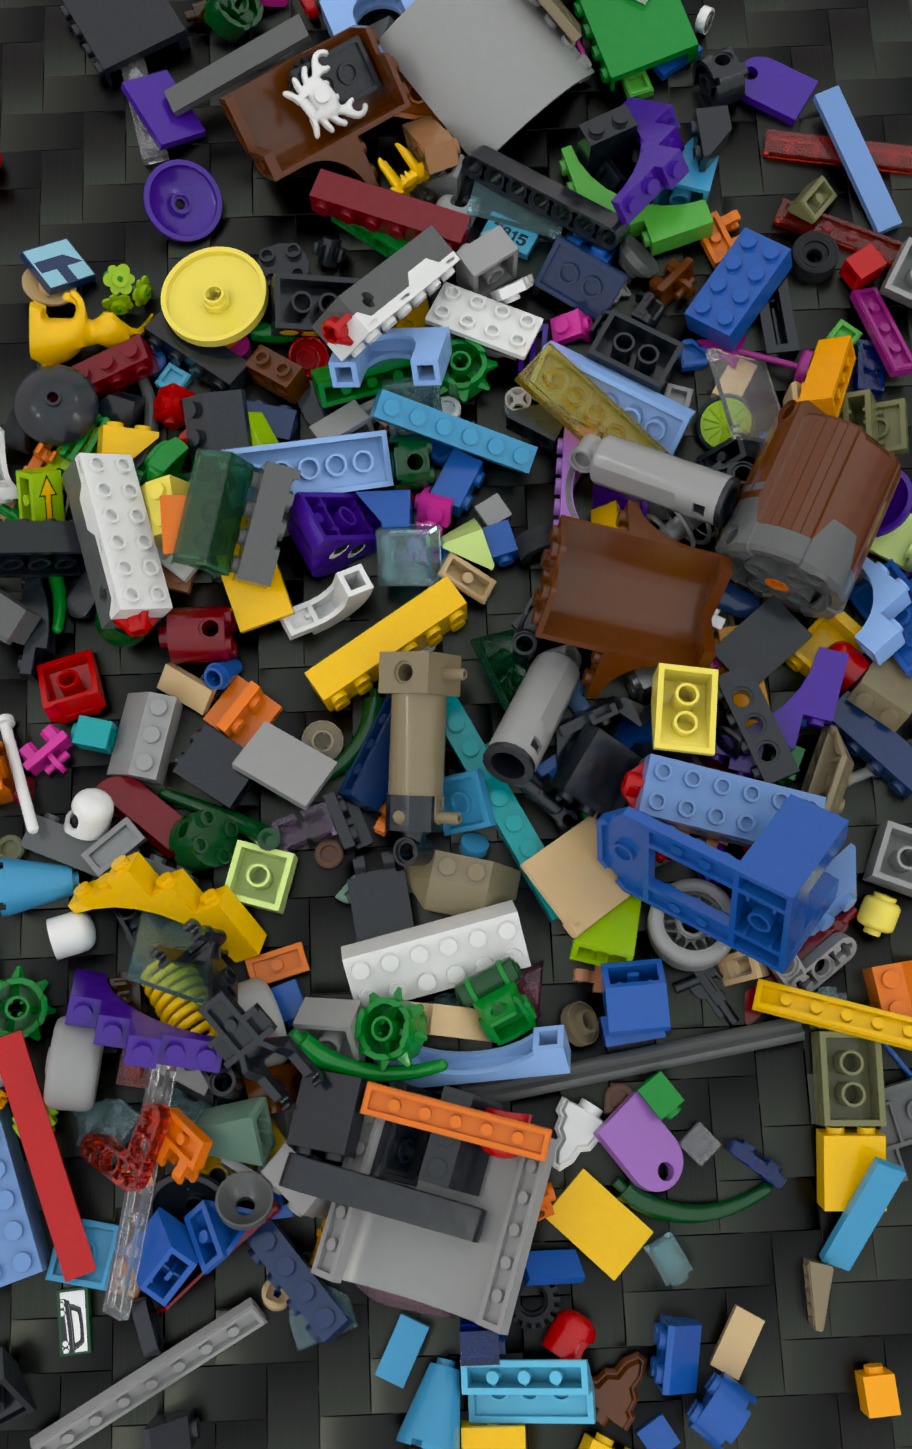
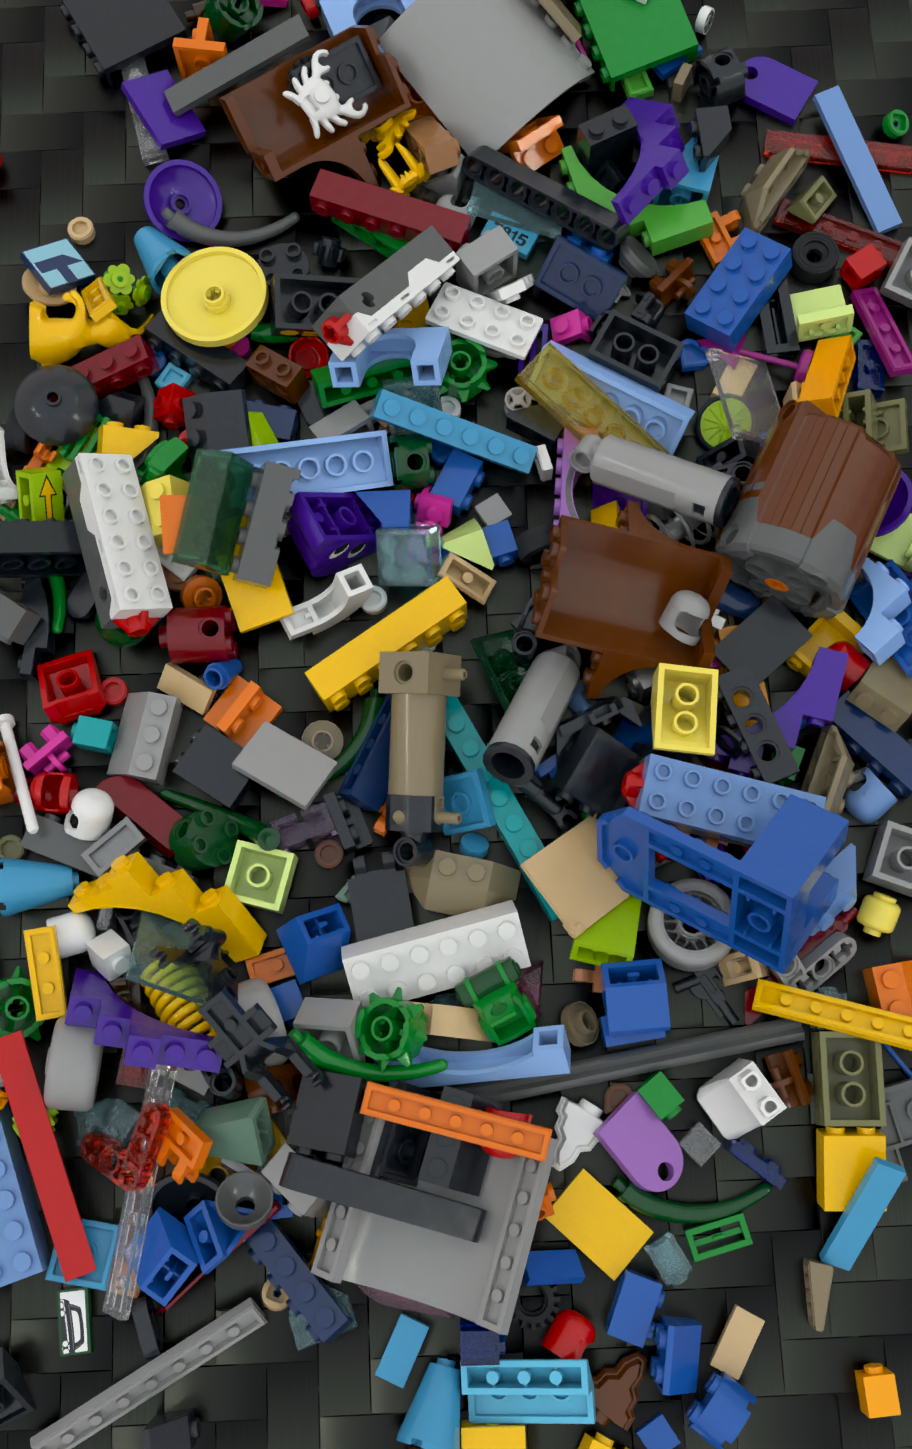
none -> yellow tile [23,925,68,1021]
none -> red helmet [29,772,78,815]
none -> tan tile [67,217,96,245]
none -> yellow tile [81,277,117,323]
none -> white brick [85,929,135,982]
none -> clear tile [96,908,114,931]
none -> red tile [102,677,129,707]
none -> dark azure cone [134,226,192,295]
none -> dark grey animal [161,207,300,248]
none -> orange bracket [172,17,228,80]
none -> orange plate [180,575,222,607]
none -> blue slope [276,903,351,985]
none -> yellow animal [358,109,416,160]
none -> white tile [361,585,388,615]
none -> orange bracket [499,115,564,171]
none -> white tile [534,444,553,481]
none -> blue brick [604,1267,665,1348]
none -> light grey helmet [658,590,711,646]
none -> dark tan tile [672,62,693,103]
none -> green tile [683,1212,753,1262]
none -> white hips [696,1058,787,1140]
none -> dark tan wedge [739,147,811,234]
none -> reddish brown hips [764,1049,814,1110]
none -> yellowish green bracket [790,285,854,342]
none -> medium blue helmet [844,767,898,824]
none -> green tile [882,109,909,139]

